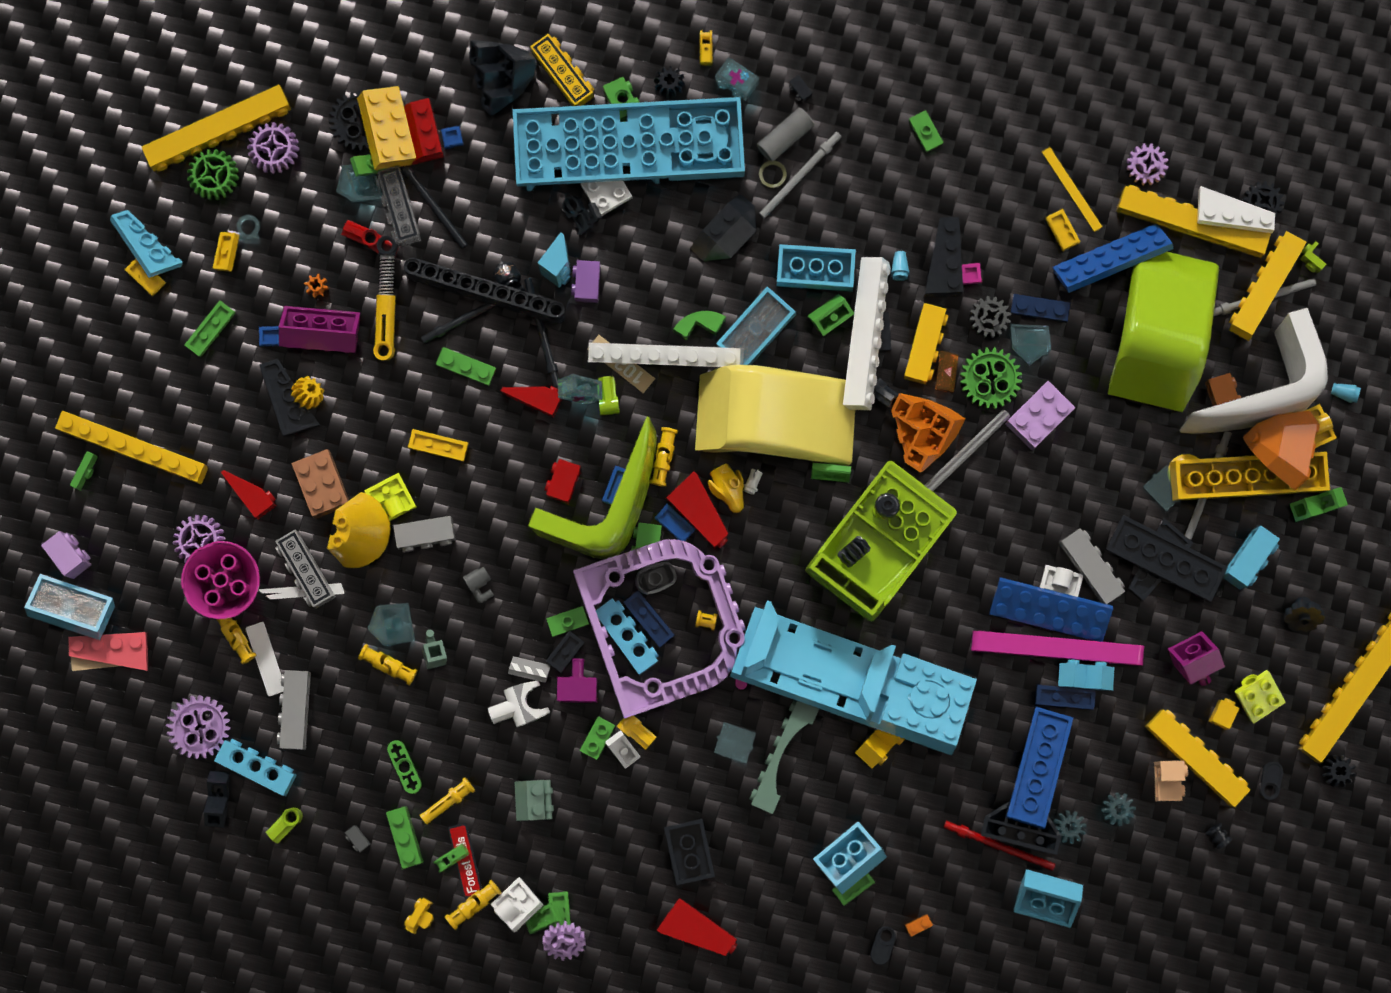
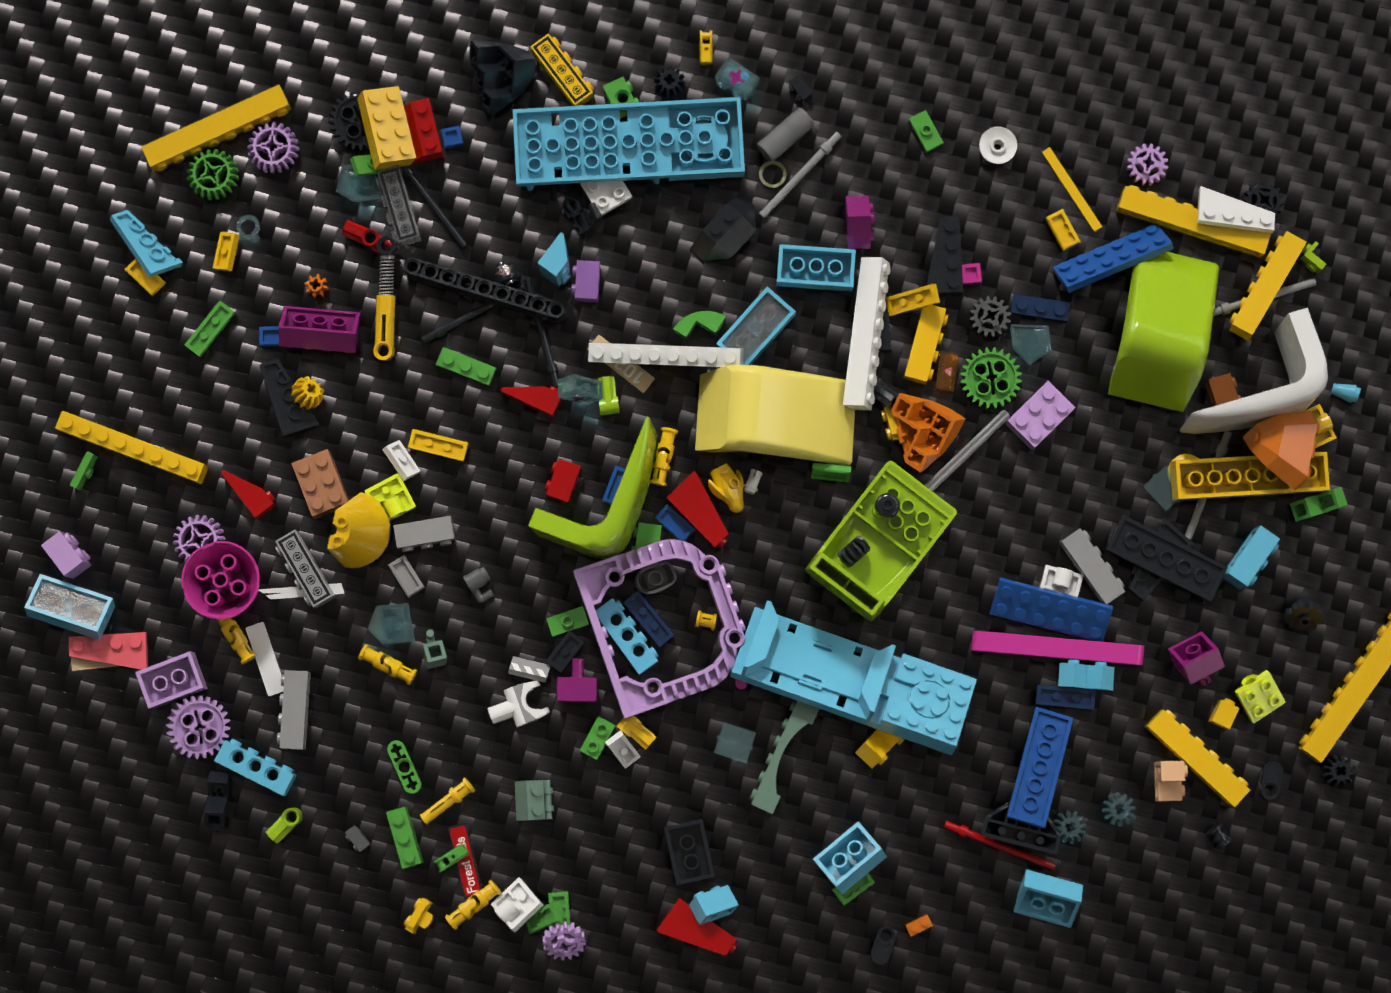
bright green brick [808,294,854,336] -> none
medium azure cone [891,251,910,281] -> none
none -> lavender brick [135,651,208,709]
none -> white plate [383,440,420,481]
none -> light grey tile [388,555,425,598]
none -> medium azure brick [689,885,738,925]
none -> magenta brick [845,196,874,249]
none -> yellow piece [881,407,899,442]
none -> yellow plate [886,284,940,316]
none -> white dish [979,127,1017,164]

